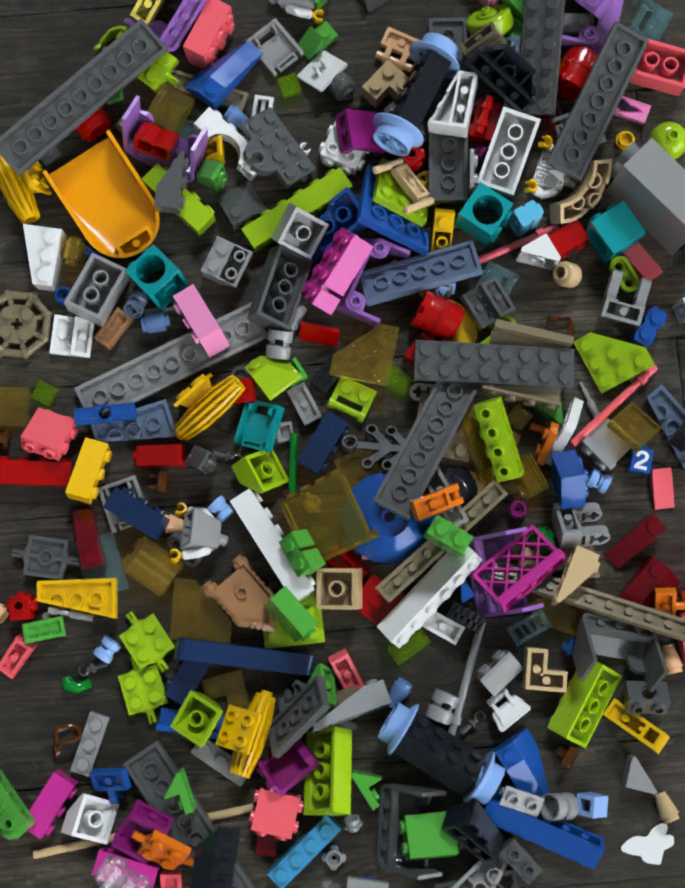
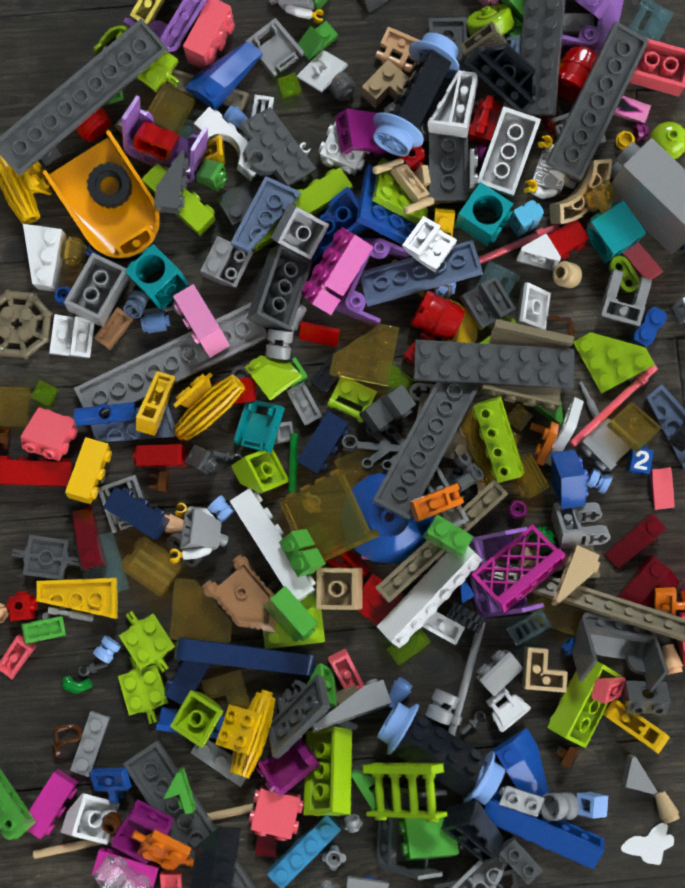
none -> black tyre [87,163,132,209]
none -> reddish brown plate [101,812,122,834]
none -> yellow slope [136,371,176,436]
none -> sand blue wing [231,176,301,254]
none -> dark grey brick [359,384,416,433]
none -> lime fence [363,763,447,823]
none -> white slope [402,217,457,272]
none -> tan tile [414,165,431,188]
none -> dark grey bar [450,452,484,493]
none -> white slope [516,282,551,330]
none -> clear yellow slope [584,179,617,213]
none -> coral slope [591,677,626,704]
none -> magenta plate [633,122,649,142]

